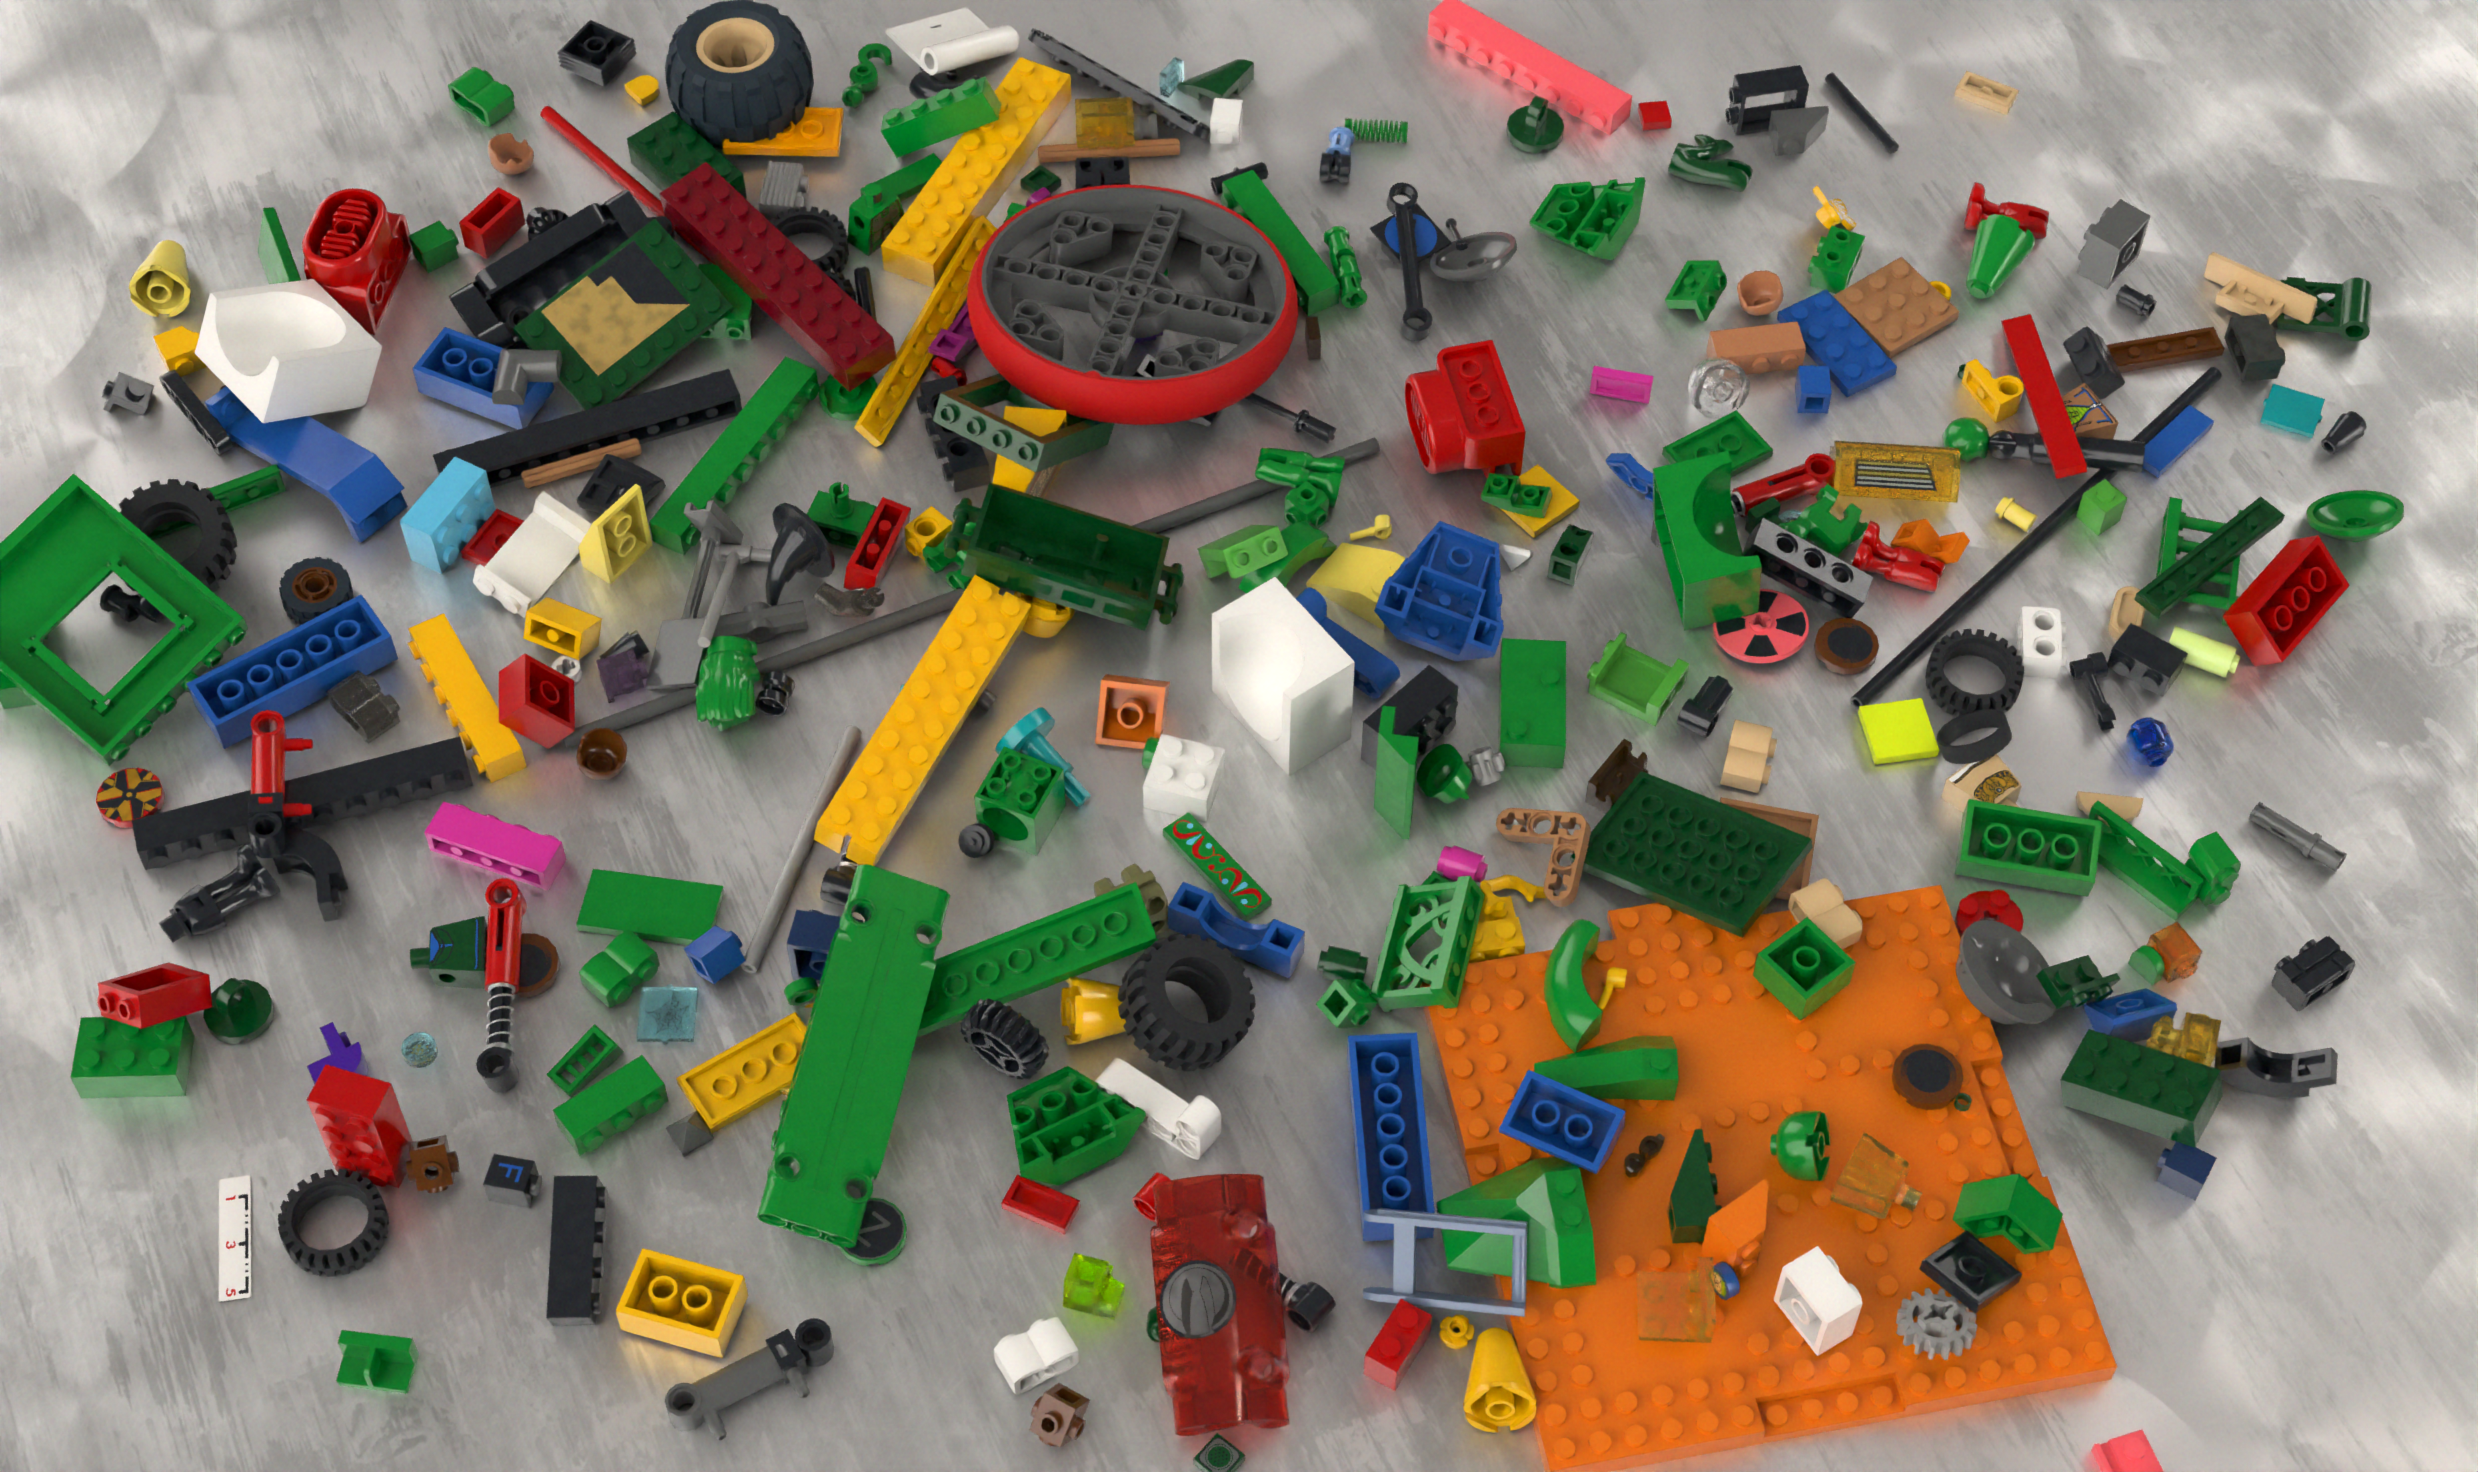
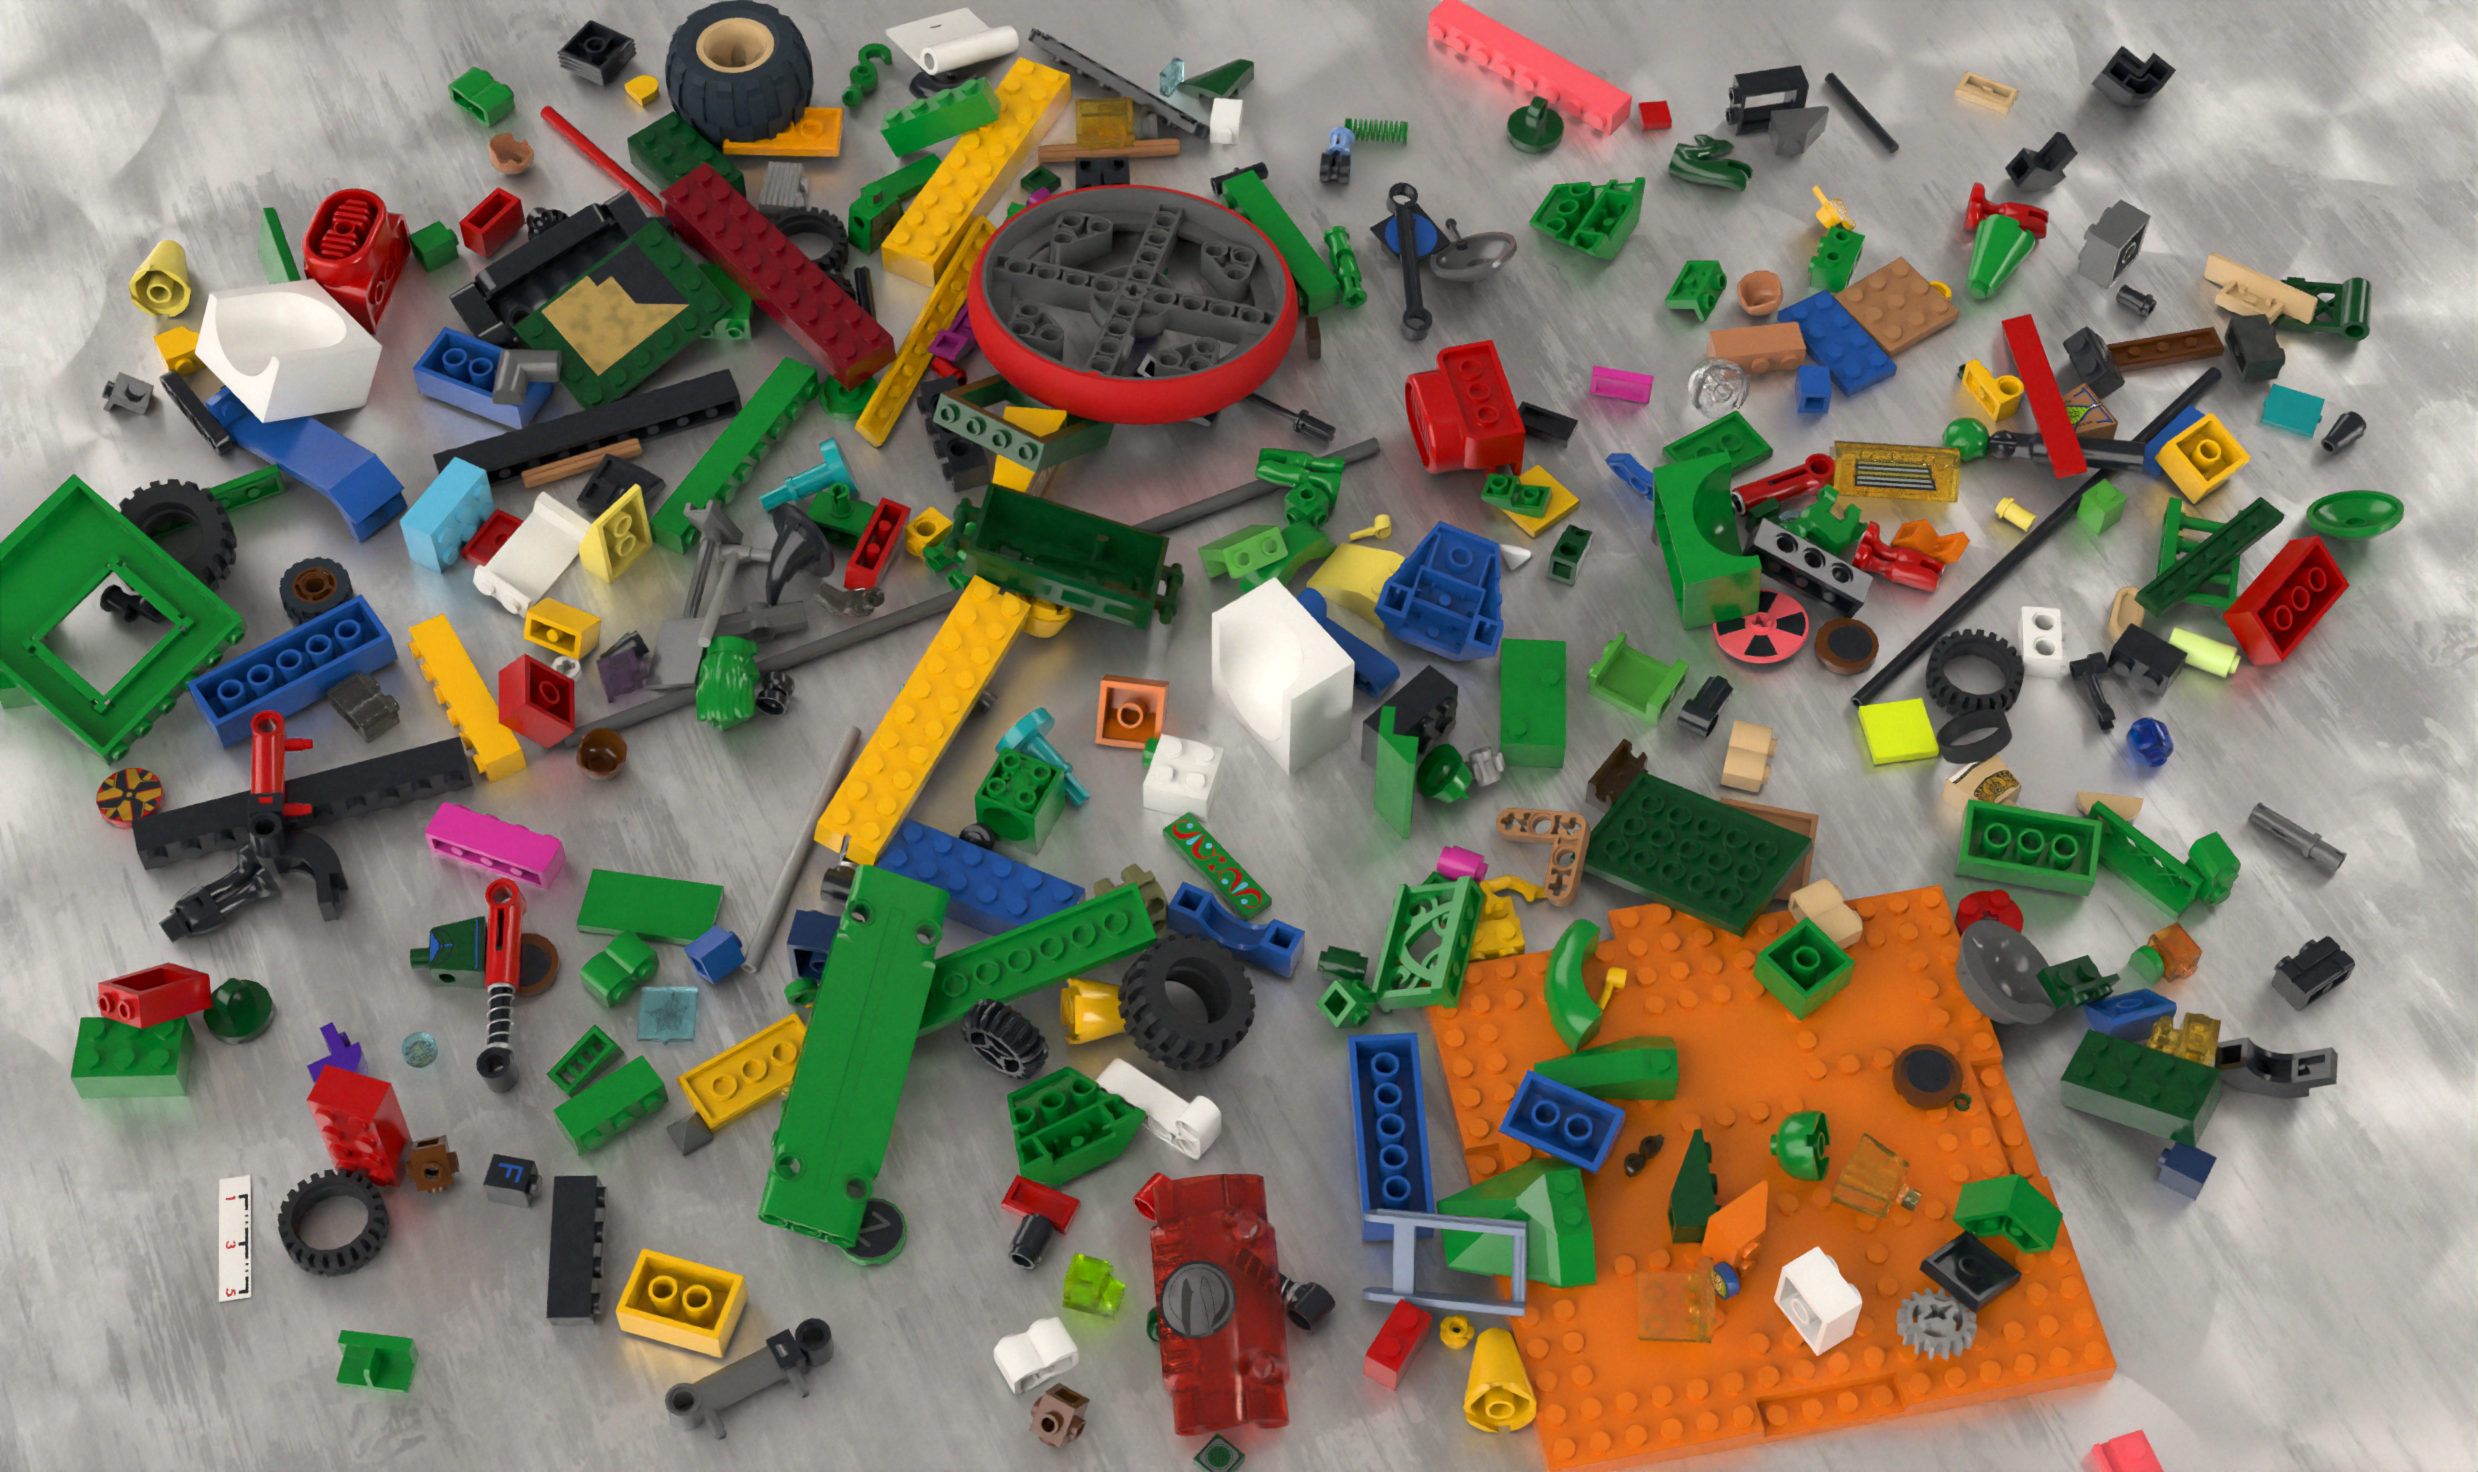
none -> teal piece [759,437,860,512]
none -> blue brick [876,818,1086,937]
none -> black brick [1008,1213,1055,1269]
none -> black tile [1518,401,1578,449]
none -> black brick [2005,131,2078,192]
none -> black brick [2091,46,2176,107]
none -> yellow brick [2154,412,2251,505]

